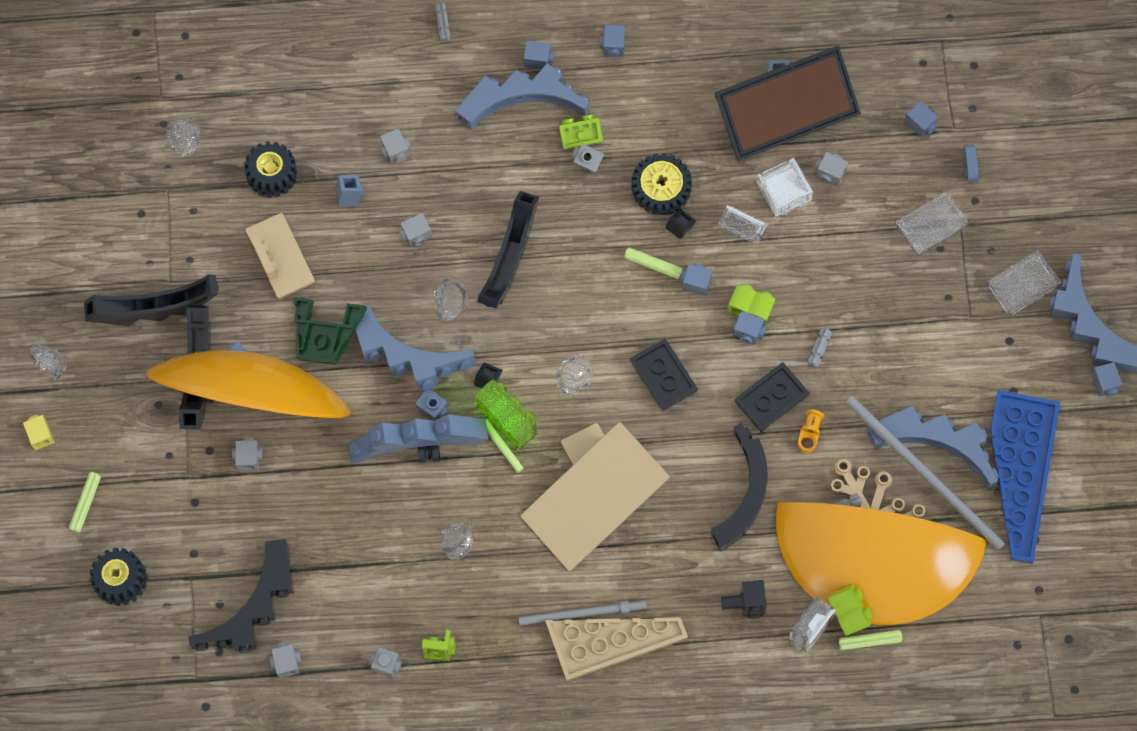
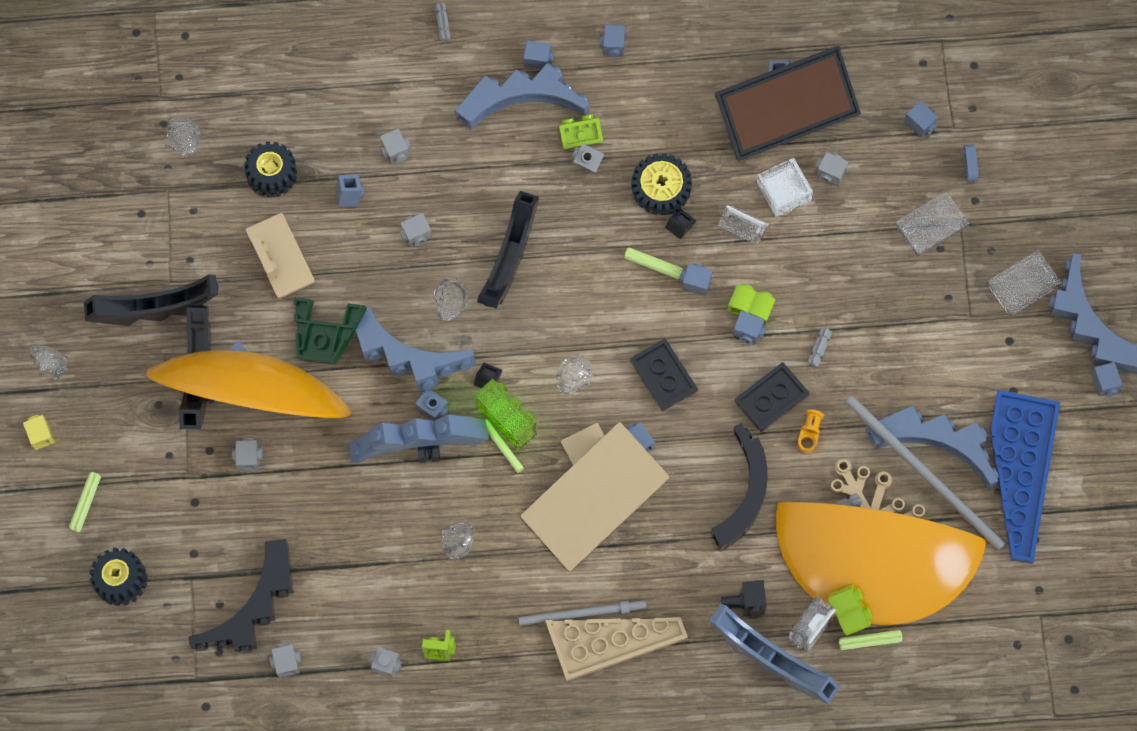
none -> sand blue brick [627,422,655,452]
none -> sand blue arch [709,603,840,704]

